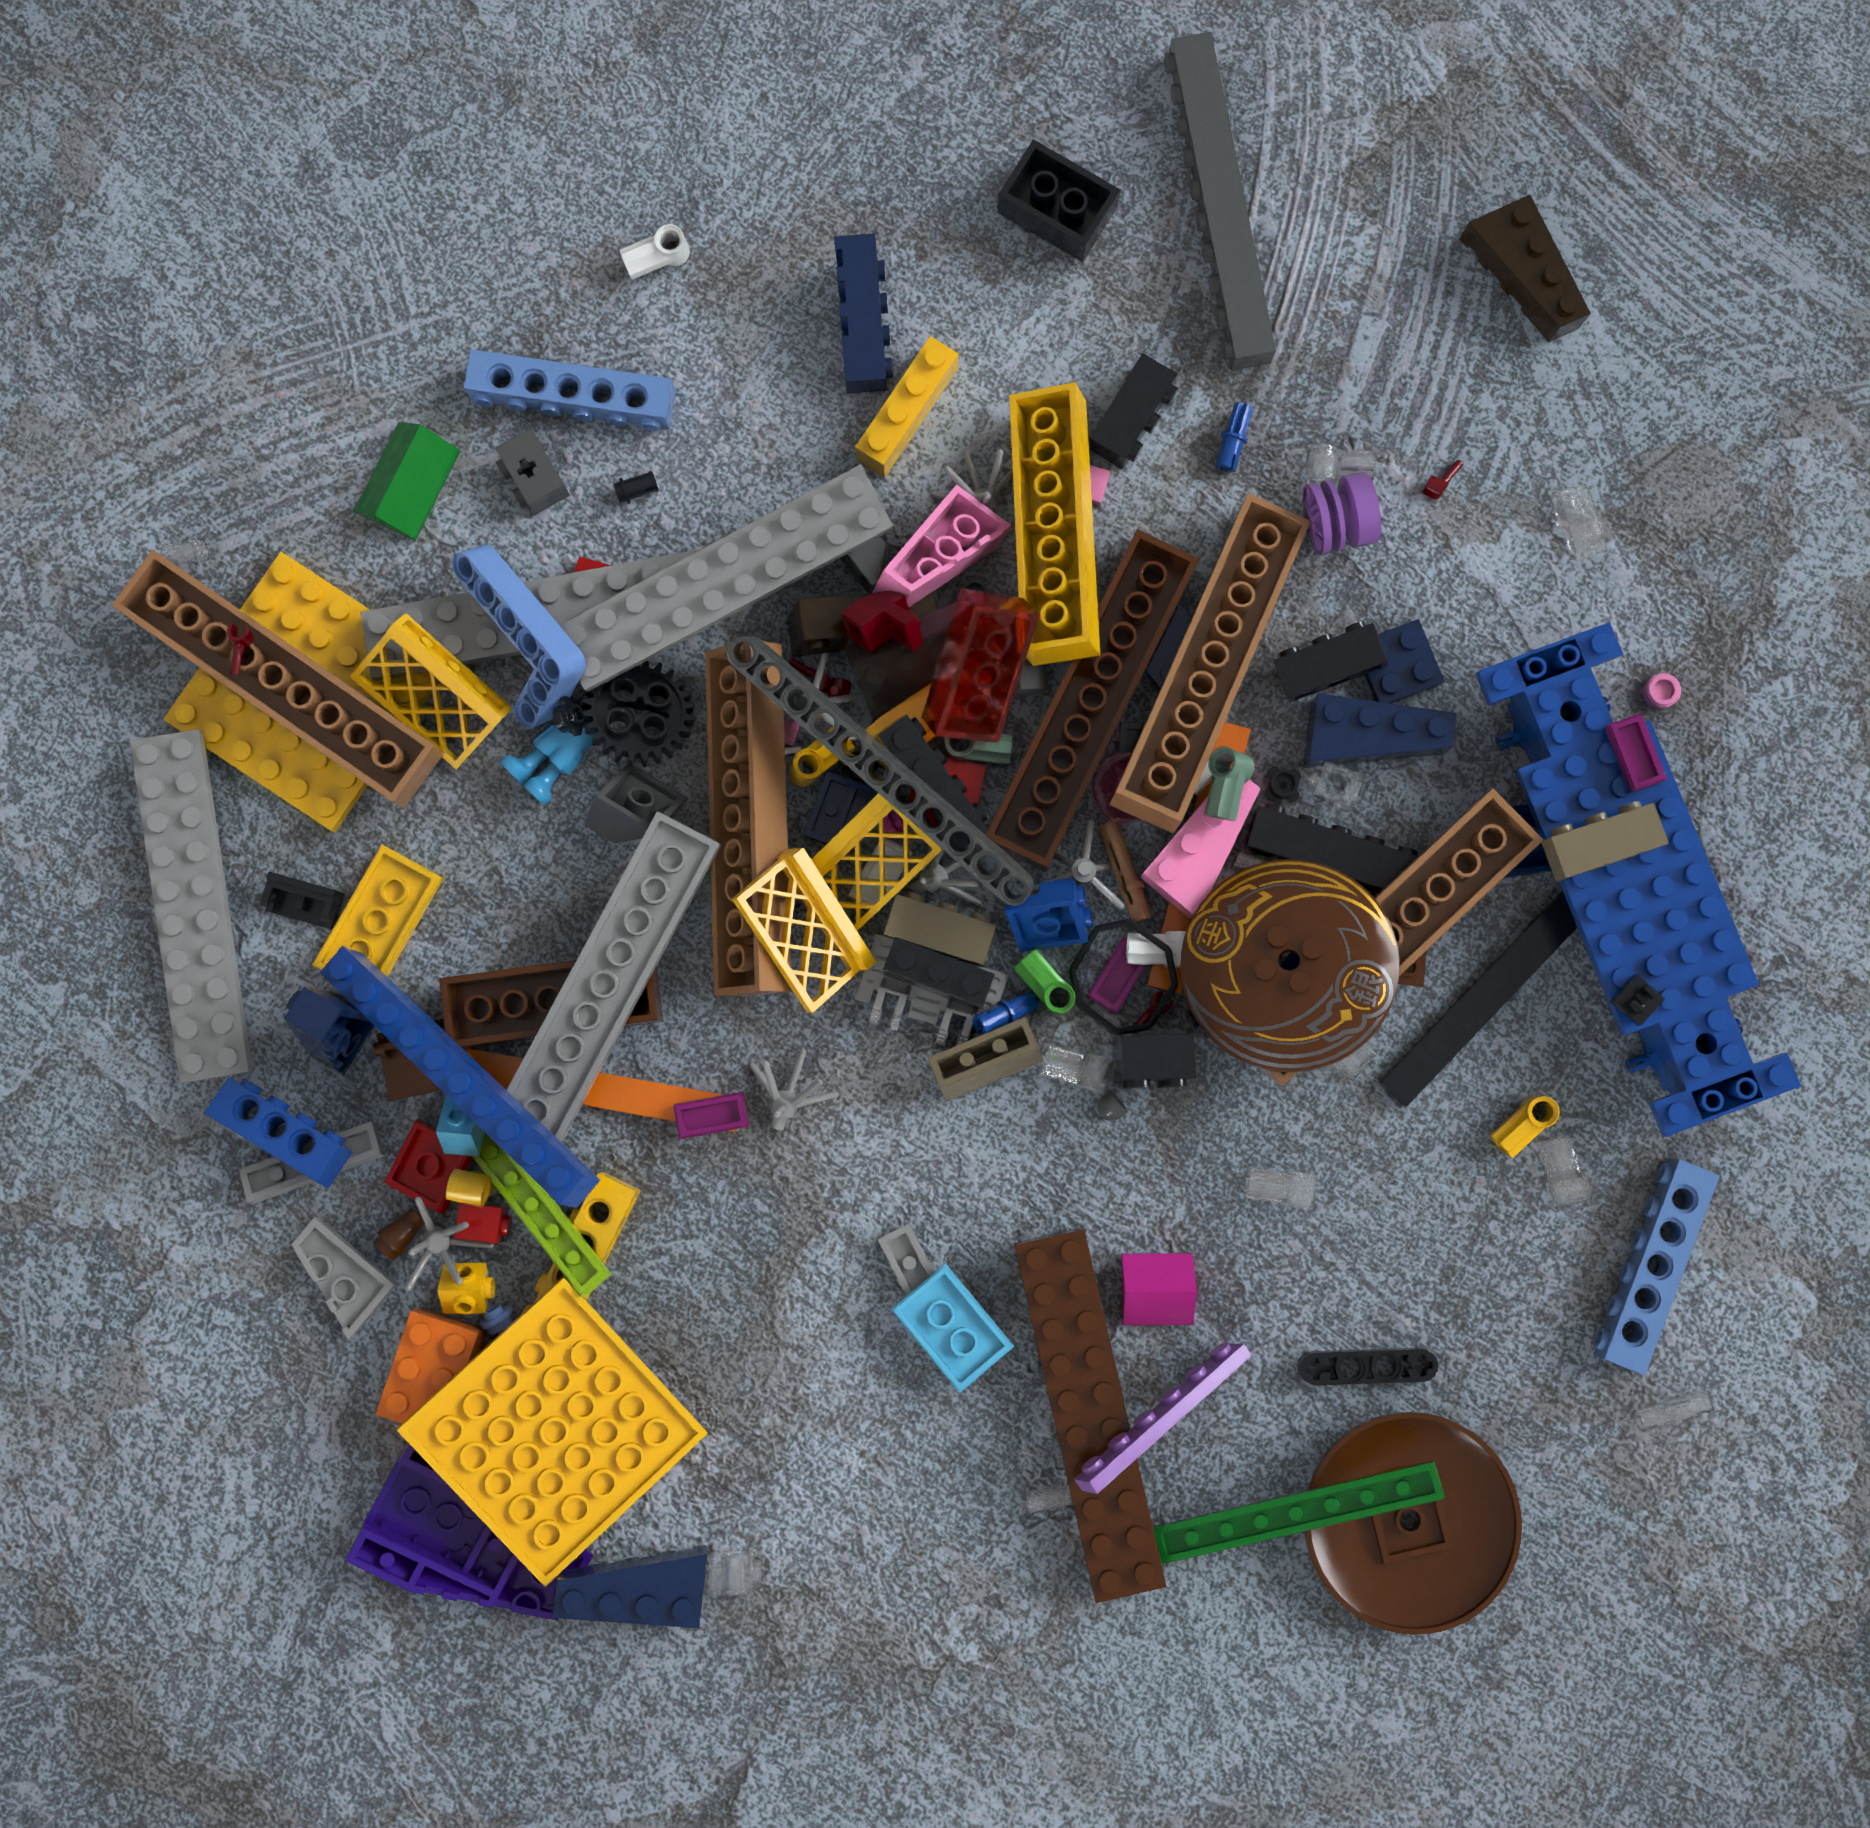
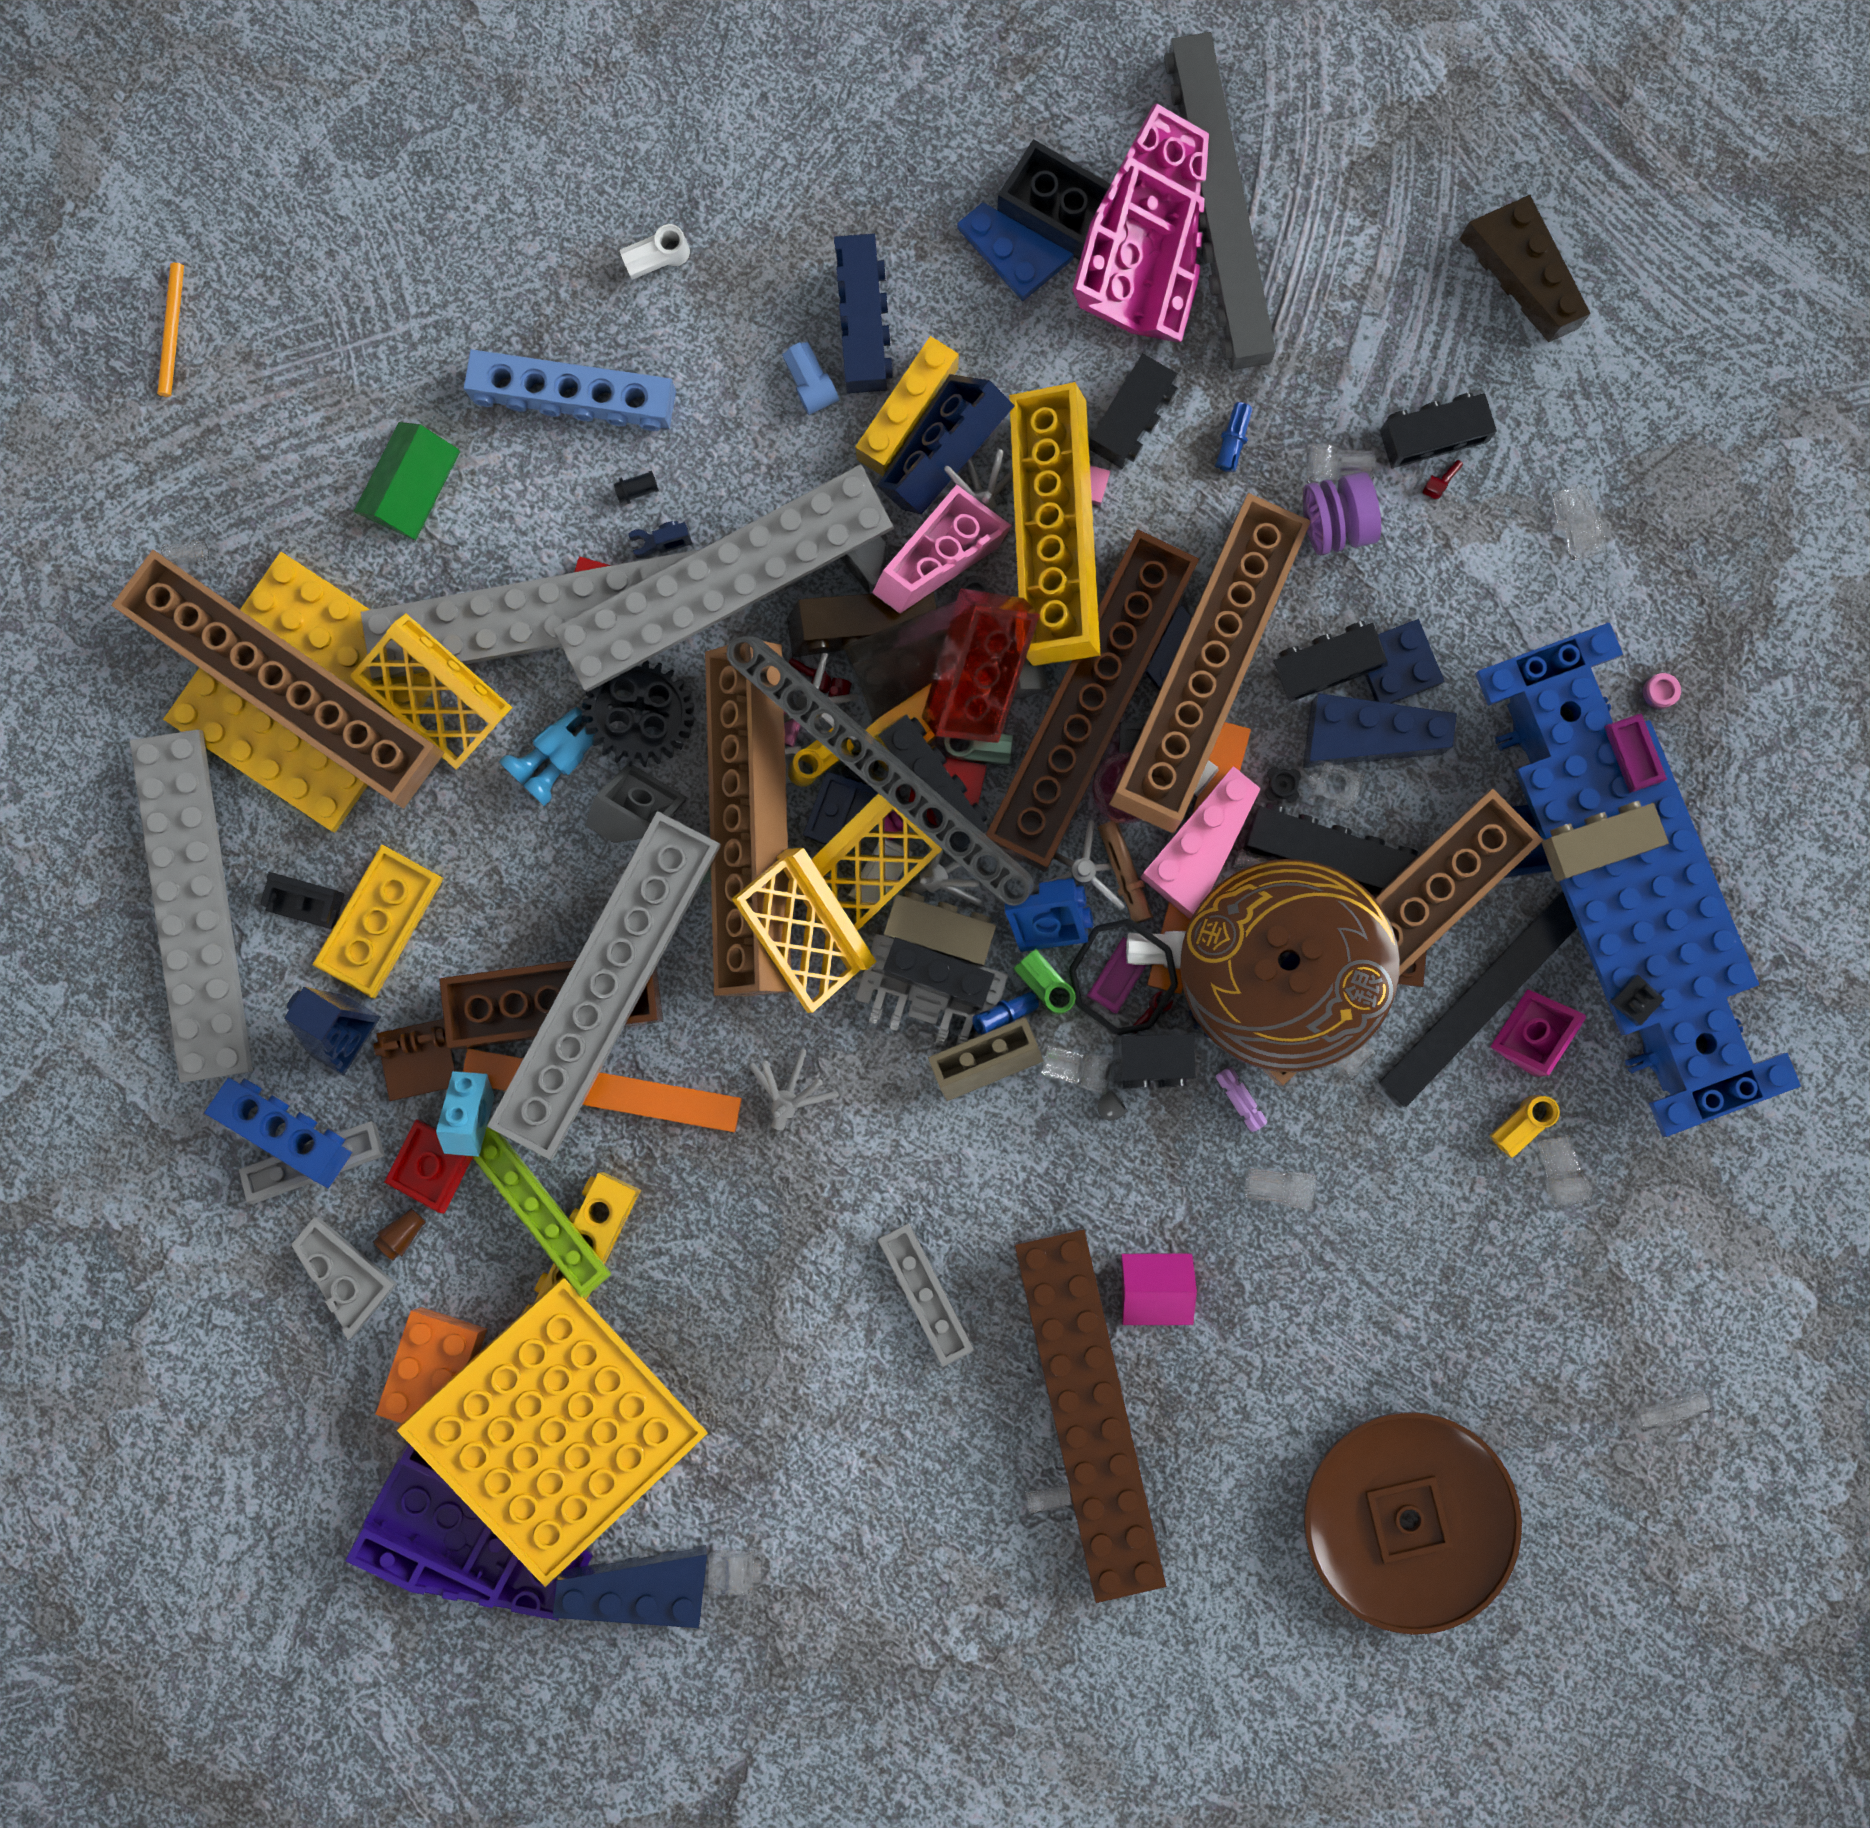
dark red hand [227,623,253,676] -> none
blue brick [320,946,600,1208] -> none
light grey plant [405,1196,495,1291] -> none
yellow brick [437,1262,495,1315] -> none
yellow piece [446,1168,495,1208] -> none
medium blue beam [452,544,586,729] -> none
red brick [454,1203,512,1244] -> none
medium blue plate [479,1303,515,1335] -> none
dark grey brick [495,428,570,515] -> none
black plate [553,696,584,736] -> none
magenta tile [673,1092,750,1139] -> none
dark red brick [841,591,924,653] -> none
medium azure tile [891,1263,1014,1393] -> none
medium lavender plate [1074,1342,1252,1494] -> none
green plate [1153,1460,1445,1564] -> none
sand green piece [1204,746,1254,821] -> none
black beam [1297,1347,1438,1385] -> none
medium blue brick [1594,1159,1720,1376] -> none
none -> light orange bar [157,262,184,397]
none -> dark blue plate [628,521,693,558]
none -> medium blue piece [782,342,839,415]
none -> dark blue wedge [877,374,1015,515]
none -> blue wing [957,202,1074,302]
none -> dark pink wedge [1072,104,1209,343]
none -> lavender axle [1216,1067,1267,1132]
none -> black brick [1380,392,1497,469]
none -> dark pink slope [1490,989,1586,1077]

